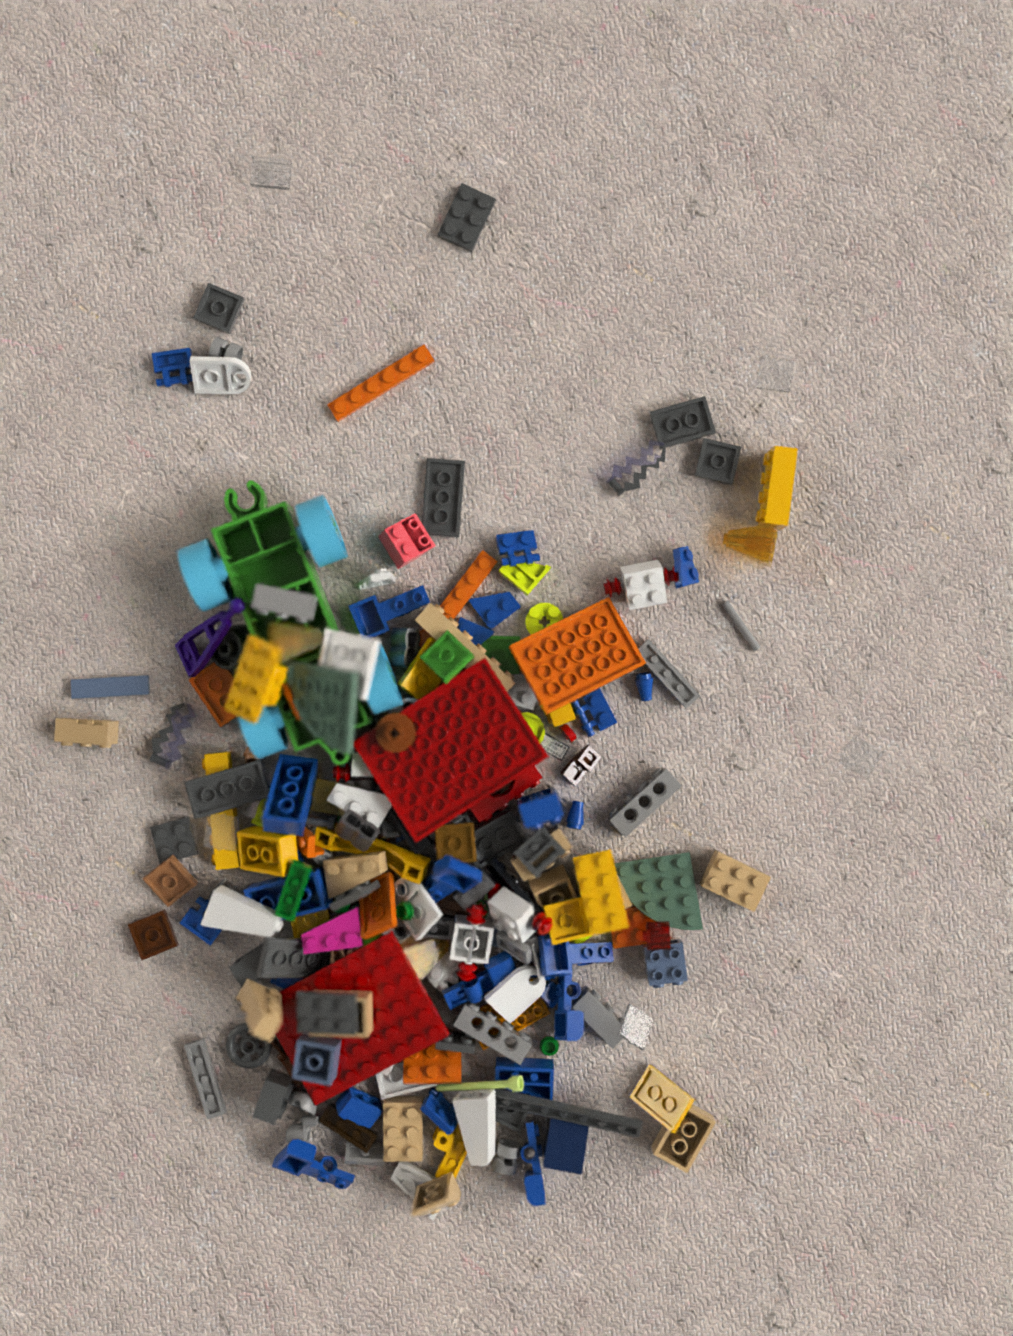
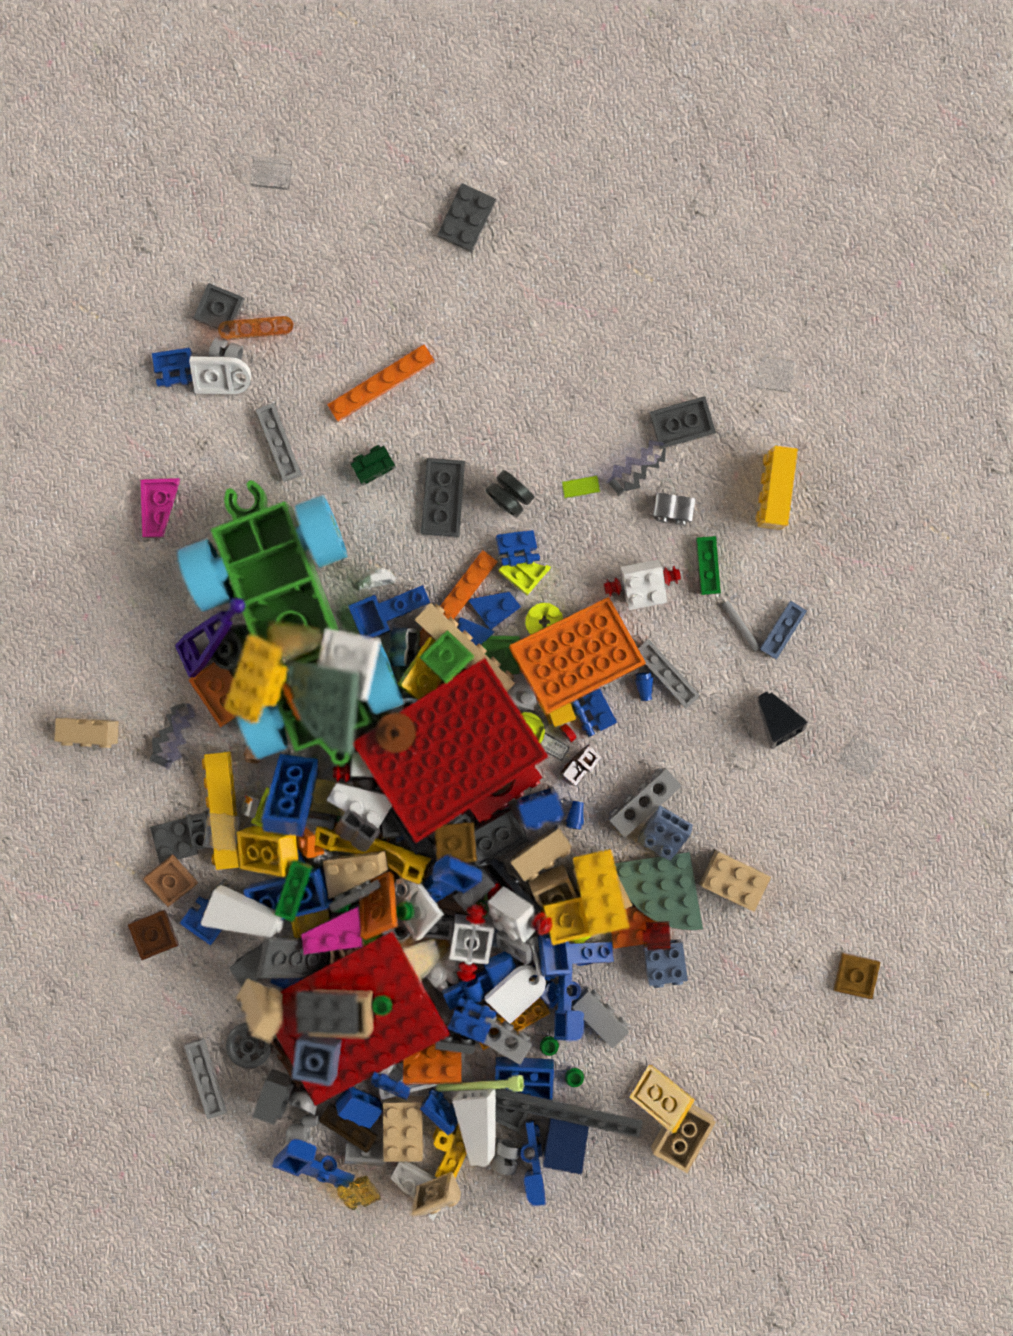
sand blue tile [71,675,150,699] -> none
dark grey tile [184,760,270,819] -> none
light grey brick [252,583,318,623] -> none
coral slope [378,513,436,569] -> none
dark grey plate [514,826,566,878] -> none
clear piece [618,1004,654,1050] -> none
blue wing [673,546,699,589] -> none
dark grey plate [695,438,741,485] -> none
clear yellow slope [723,524,778,567] -> none
none -> dark pink wing [140,478,181,538]
none -> dark grey piece [187,810,212,849]
none -> clear orange beam [218,316,294,340]
none -> light grey plate [256,403,302,482]
none -> clear yellow plate [337,1175,381,1210]
none -> dark green brick [350,445,396,486]
none -> blue plate [371,1072,411,1101]
none -> green plate [372,995,392,1016]
none -> blue plate [448,997,496,1043]
none -> pearl dark grey wheel [485,470,534,518]
none -> lime sticker [562,476,600,498]
none -> green plate [565,1067,584,1087]
none -> sand blue brick [637,805,693,861]
none -> flat silver brick [653,493,695,526]
none -> green plate [696,536,721,595]
none -> black slope [758,691,808,749]
none -> sand blue plate [759,601,807,660]
none -> pearl gold tile [833,953,881,1000]

